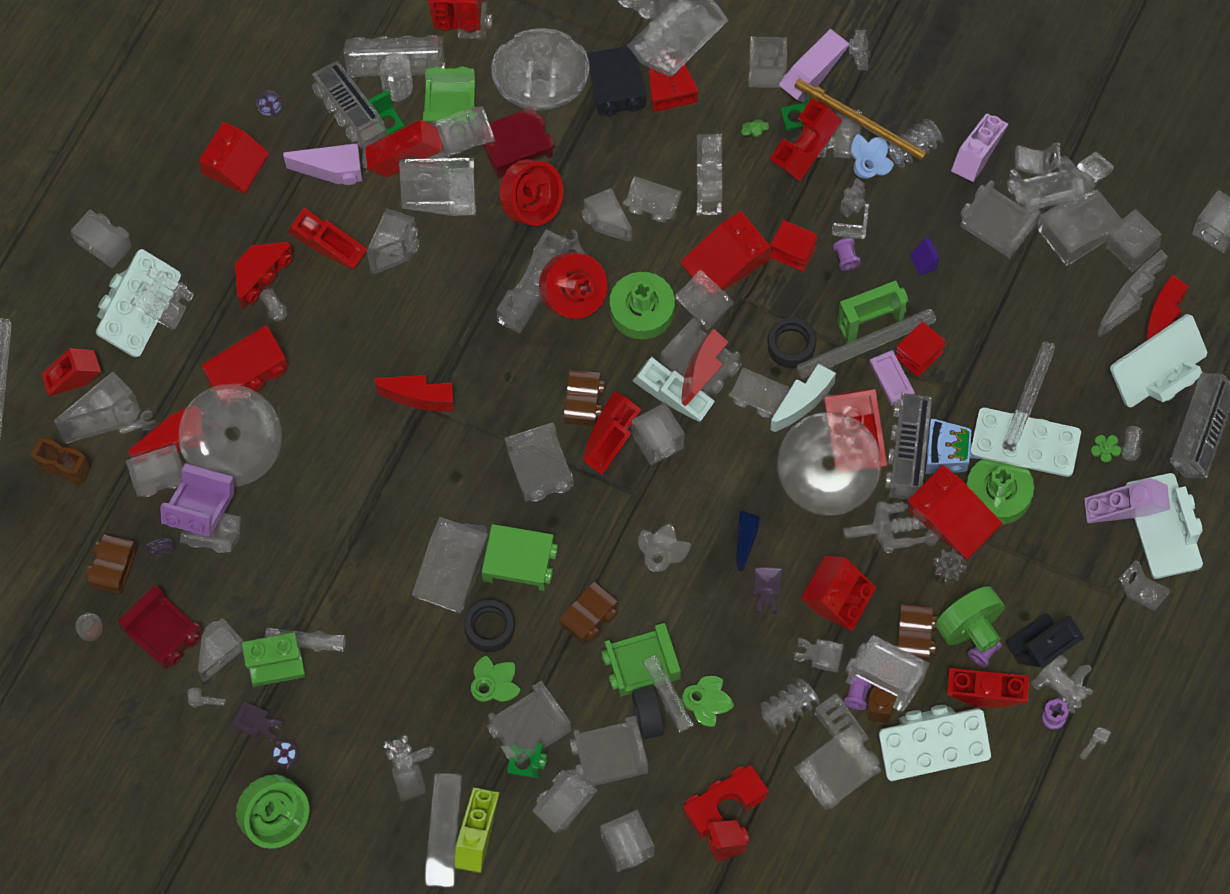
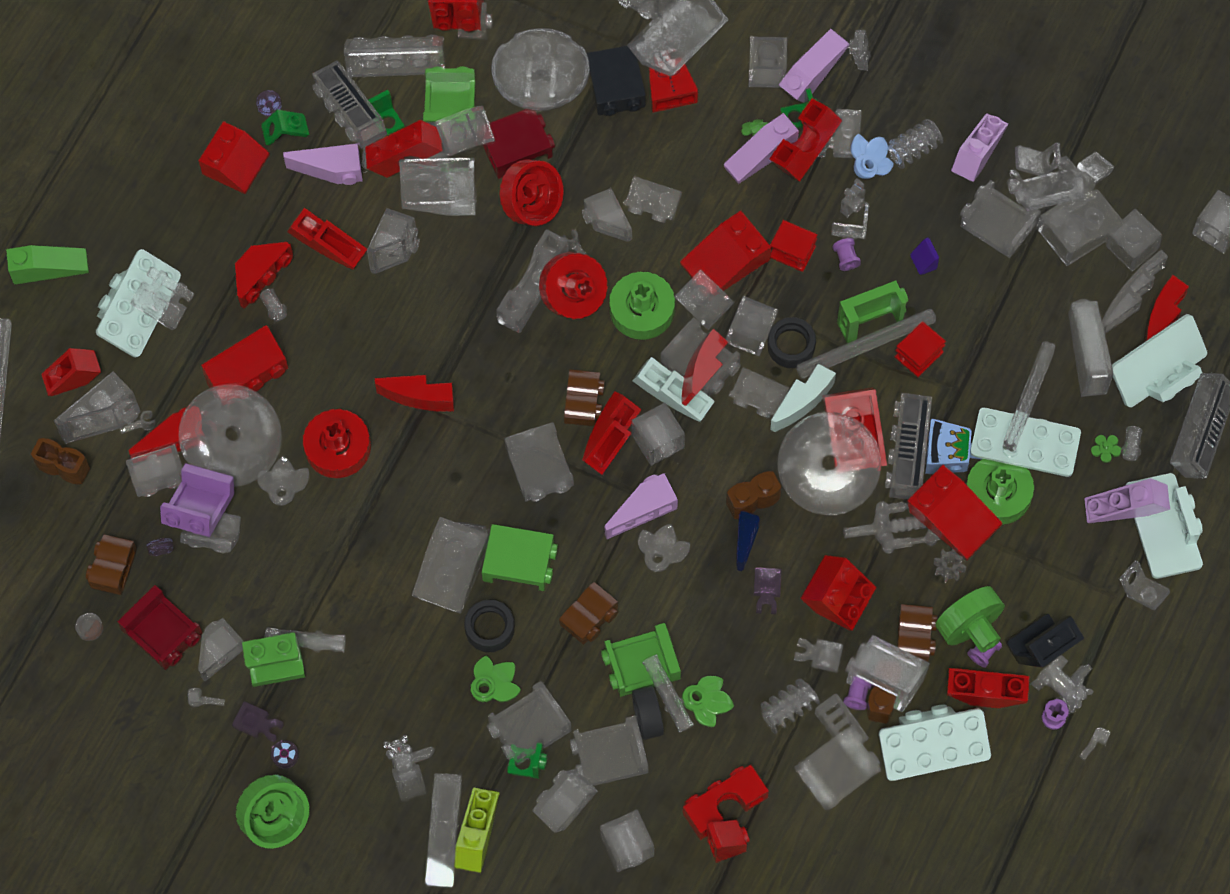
clear brick [71,209,132,268] -> none
clear piece [379,52,413,102] -> none
clear arch [696,134,722,215] -> none
pearl gold bar [794,78,927,161] -> none
lavender tile [869,350,915,406] -> none
none -> bright green slope [6,245,89,284]
none -> clear plate [257,457,309,505]
none -> green bracket [261,110,309,146]
none -> red piece [303,409,371,478]
none -> lavender slope [604,473,678,539]
none -> lavender slope [724,113,799,184]
none -> clear head [726,296,778,356]
none -> reddish brown brick [726,471,781,519]
none -> clear slope [1068,299,1113,397]

